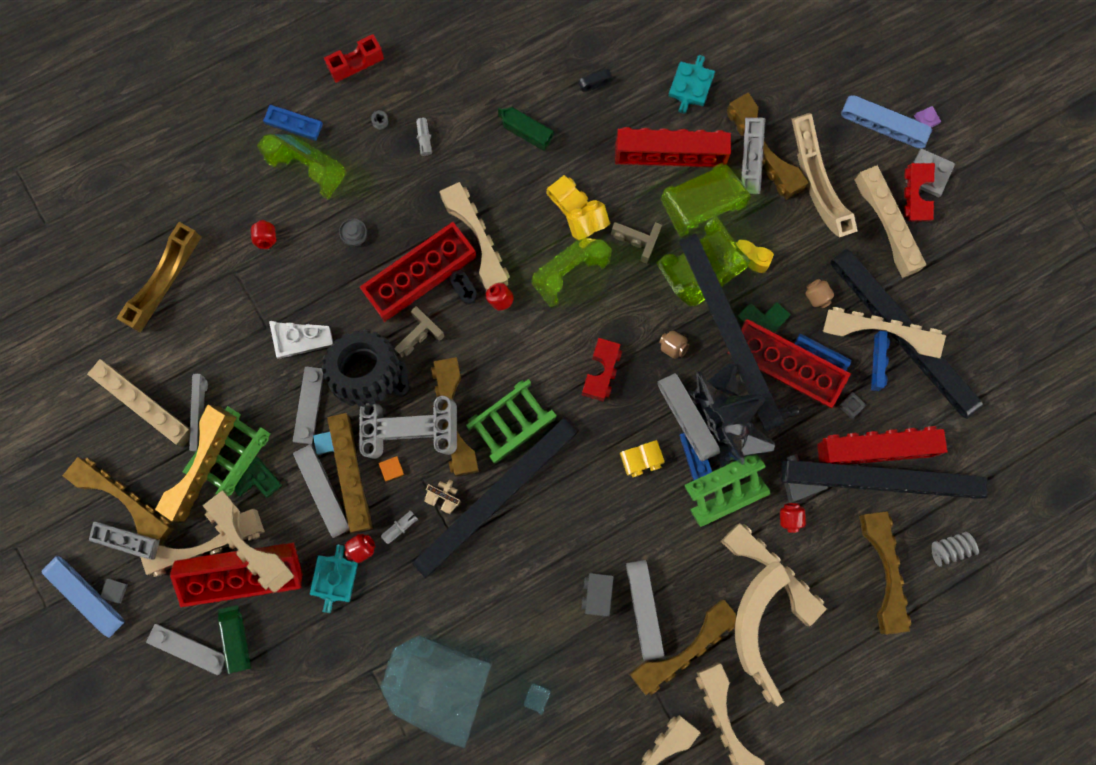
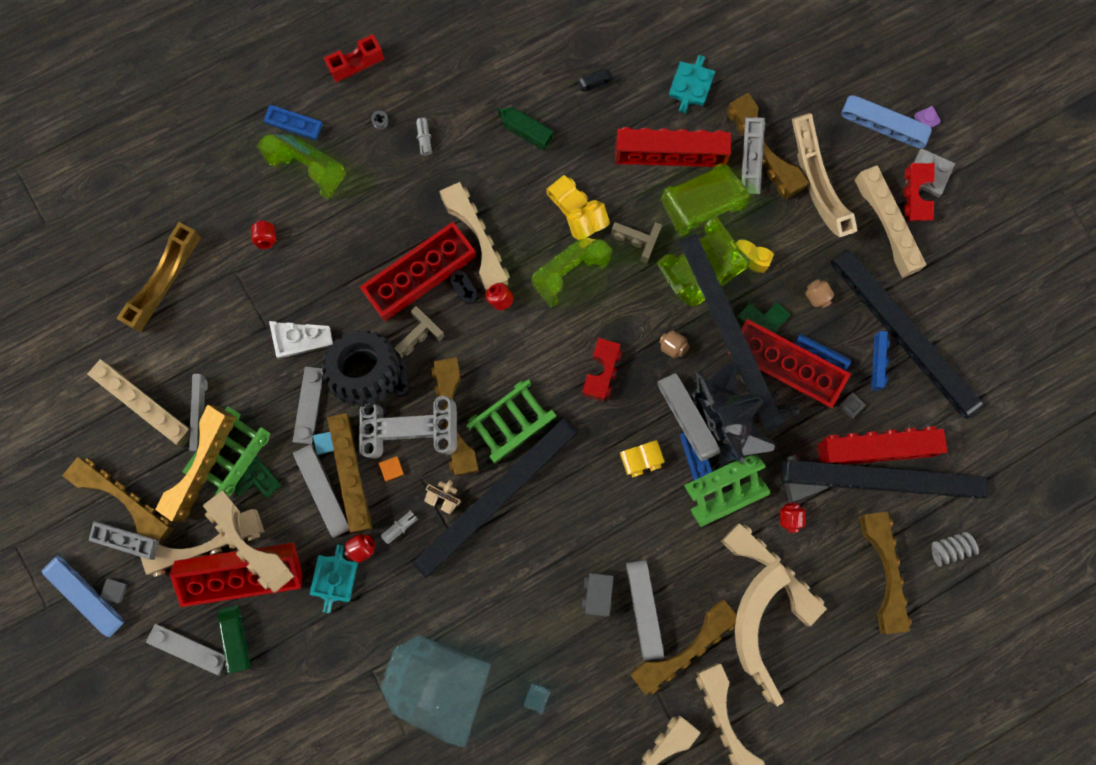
dark grey plate [339,218,367,247] -> none
tan arch [823,307,946,358] -> none

